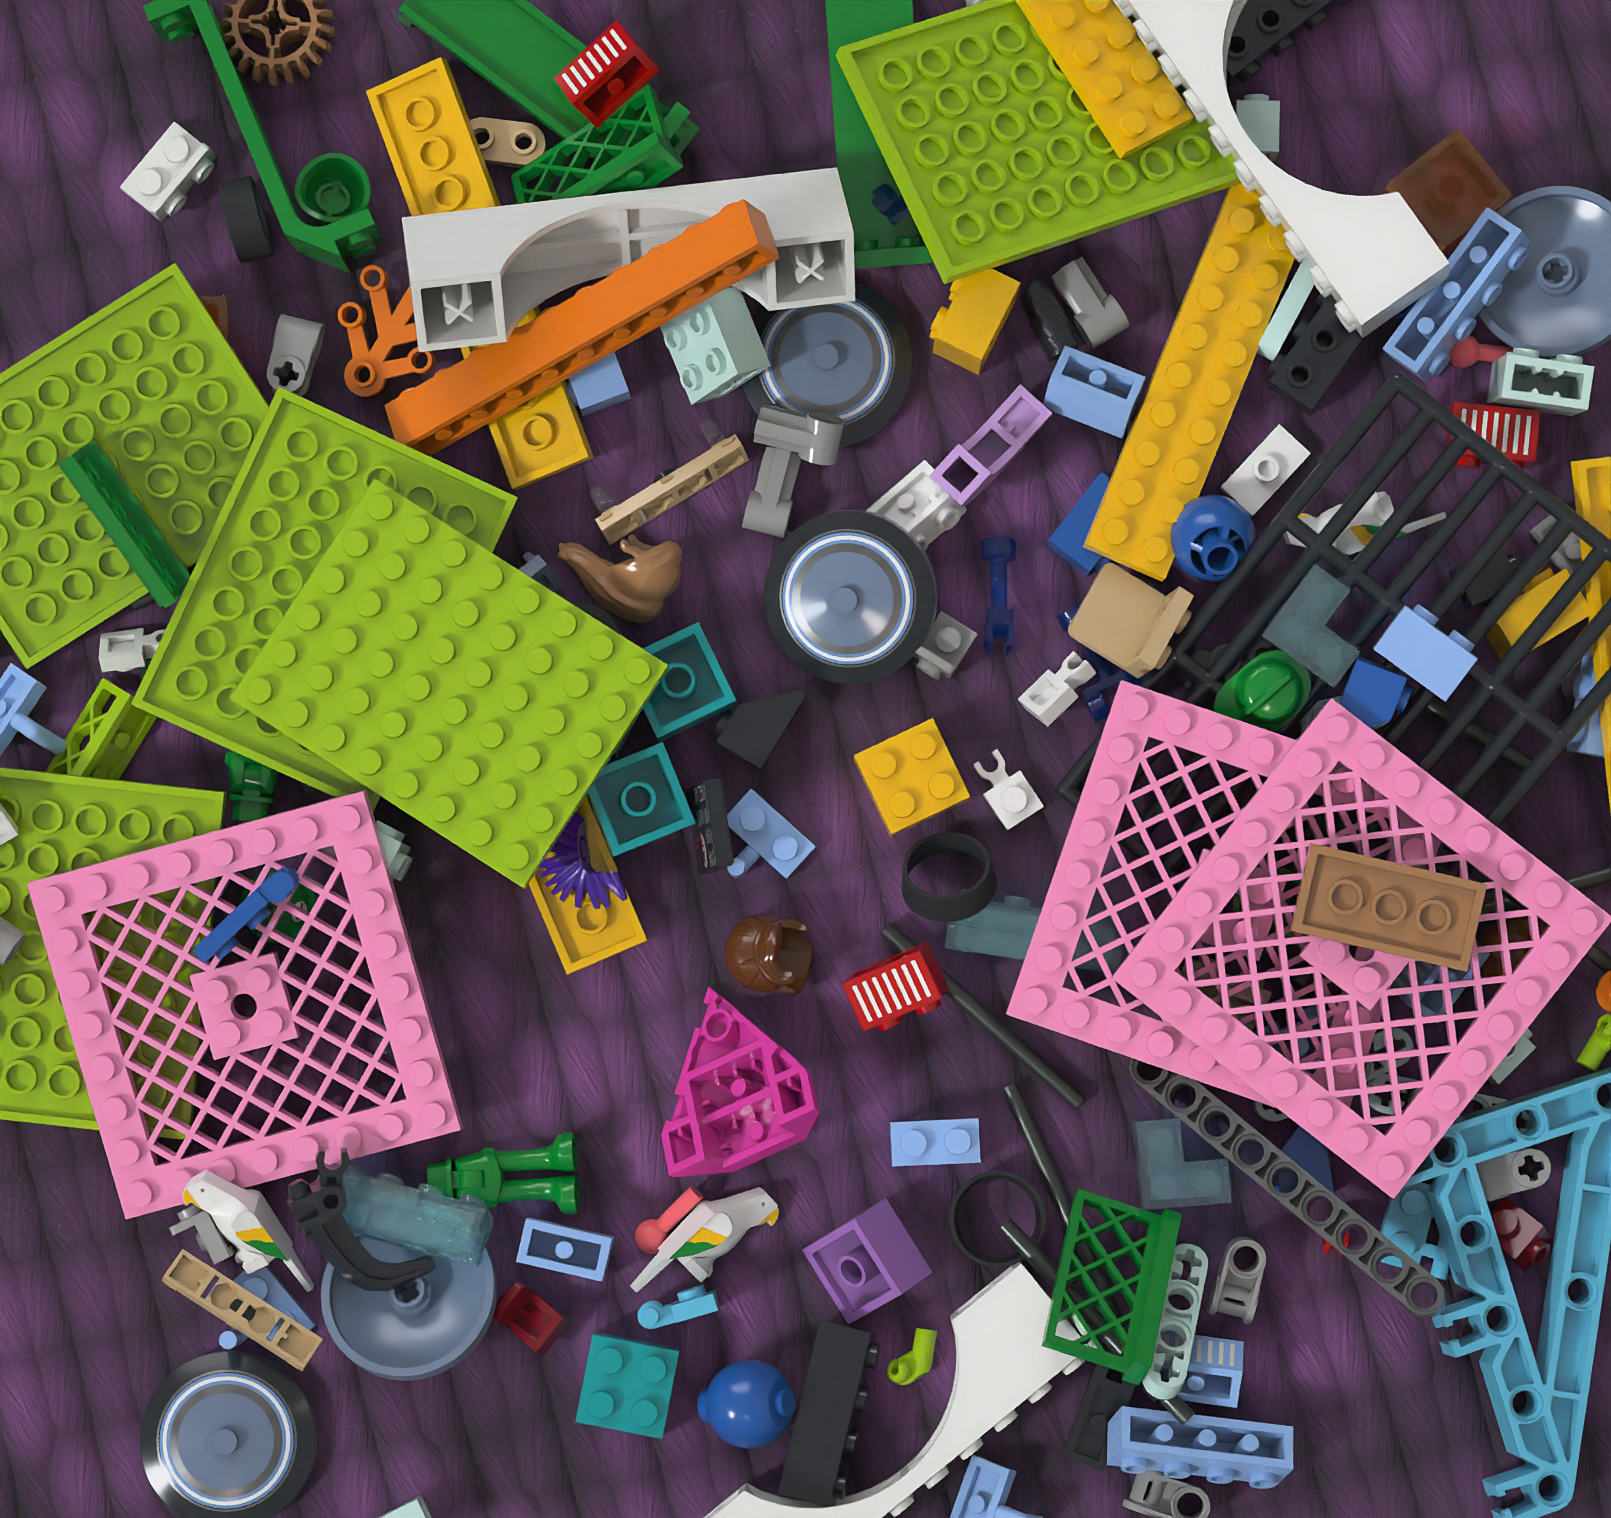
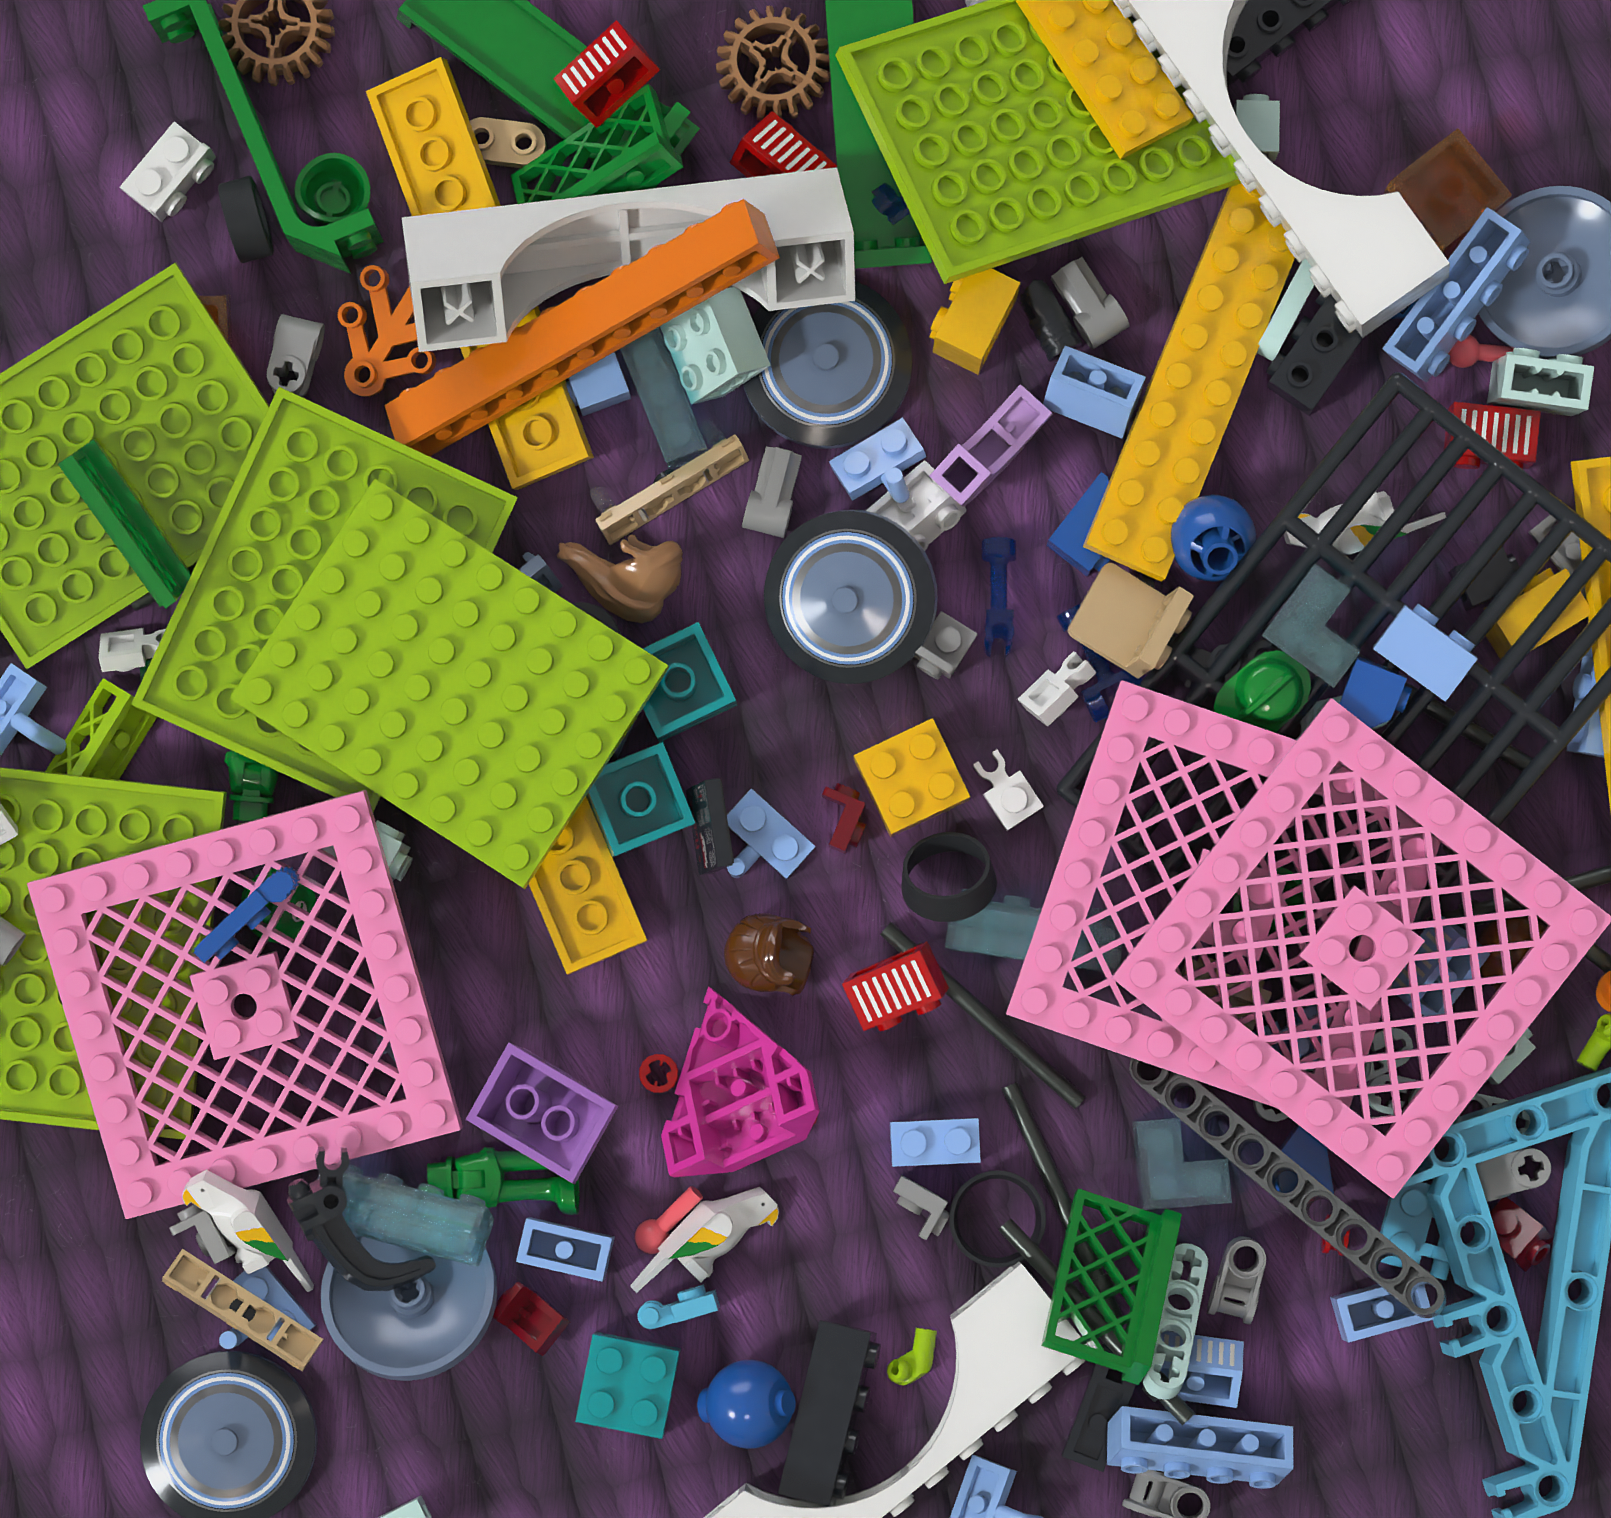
dark purple hair [539,812,628,909] -> none
black slope [714,690,807,772] -> none
light grey piece [753,403,845,465] -> none
medium lavender slope [802,1198,933,1324] -> none
white plate [1220,424,1311,518] -> none
medium nougat plate [1290,843,1487,972] -> none
none -> medium lavender slope [465,1042,618,1184]
none -> clear light blue brick [620,327,708,469]
none -> red bush [639,1054,679,1093]
none -> medium nougat gear [716,5,830,121]
none -> red brick [729,111,837,178]
none -> dark red bracket [822,783,866,854]
none -> light blue plate [829,417,926,503]
none -> light grey bracket [893,1175,950,1240]
none -> light blue brick [1330,1284,1434,1343]

